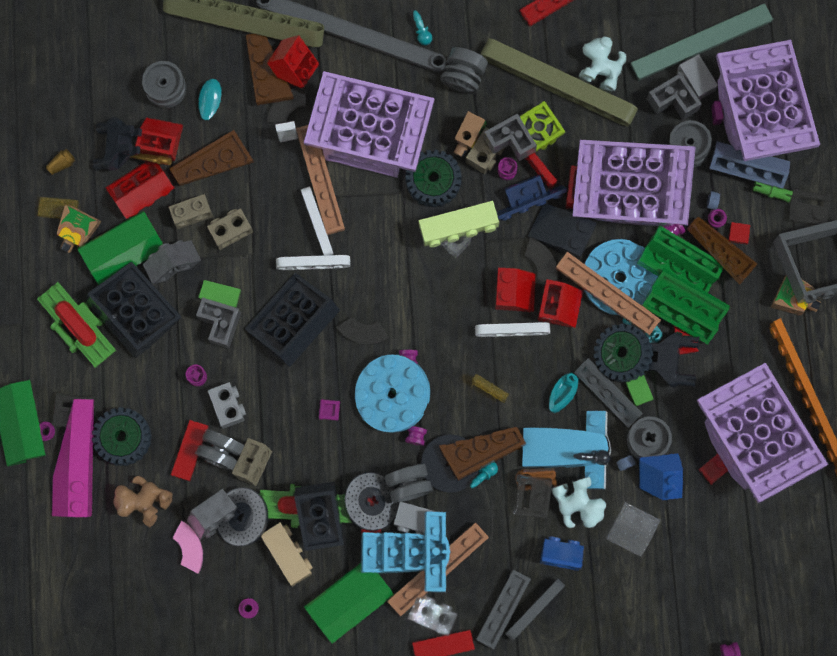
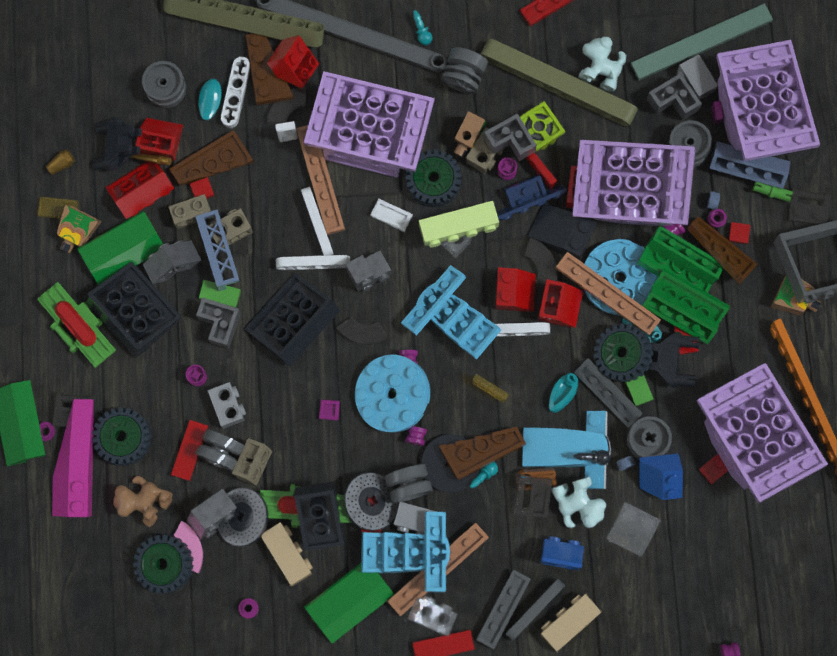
none -> wheel [133,535,194,593]
none -> red tile [190,177,214,199]
none -> sand blue fence [195,210,240,291]
none -> white beam [221,57,250,128]
none -> flat silver brick [346,251,391,292]
none -> white tile [370,199,413,232]
none -> medium azure slope [401,265,501,359]
none -> tan brick [540,594,601,652]

